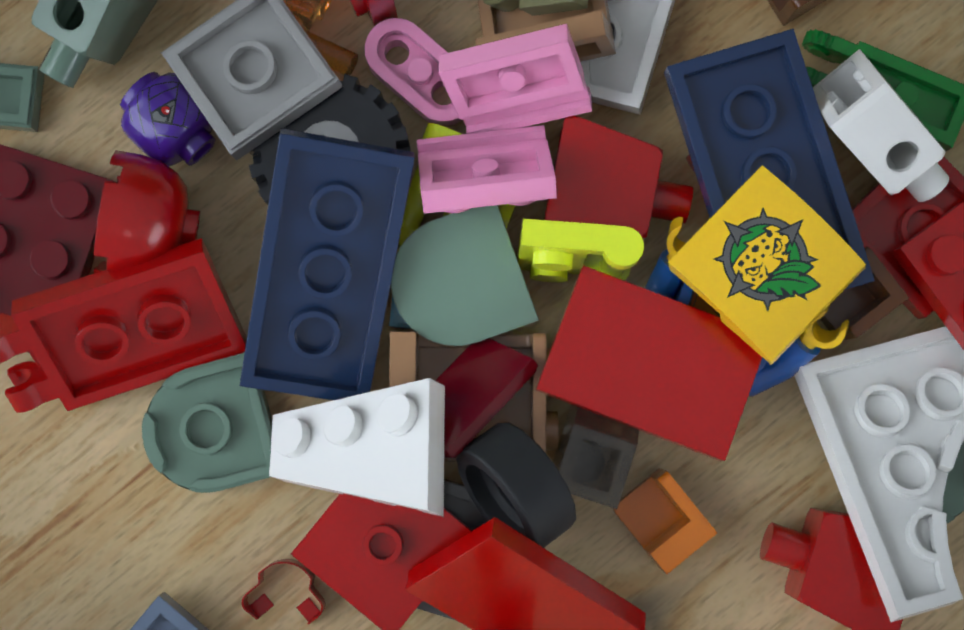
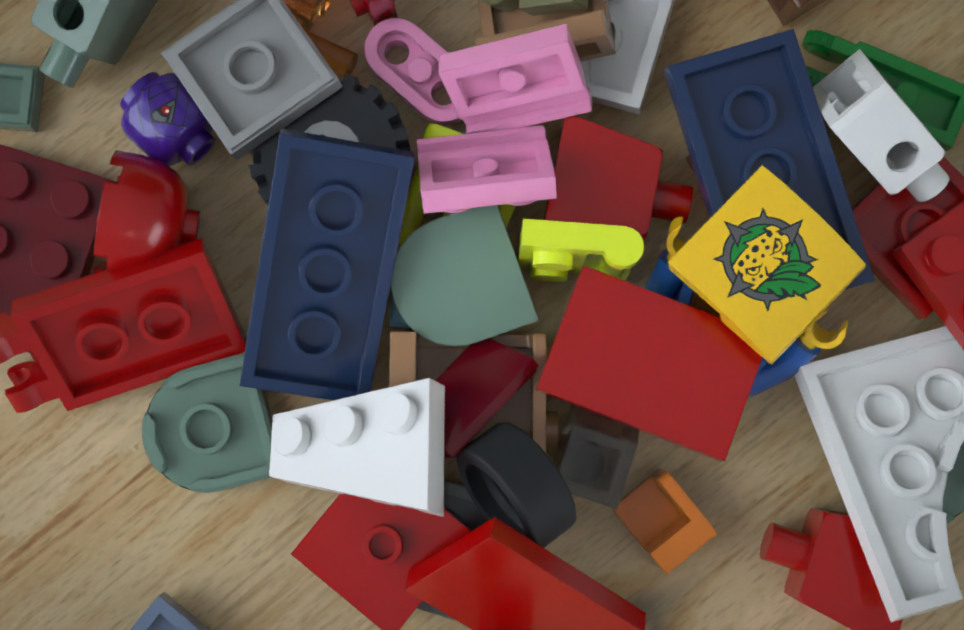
red piece [242,559,326,625] -> none
reddish brown panel [820,247,909,340] -> none

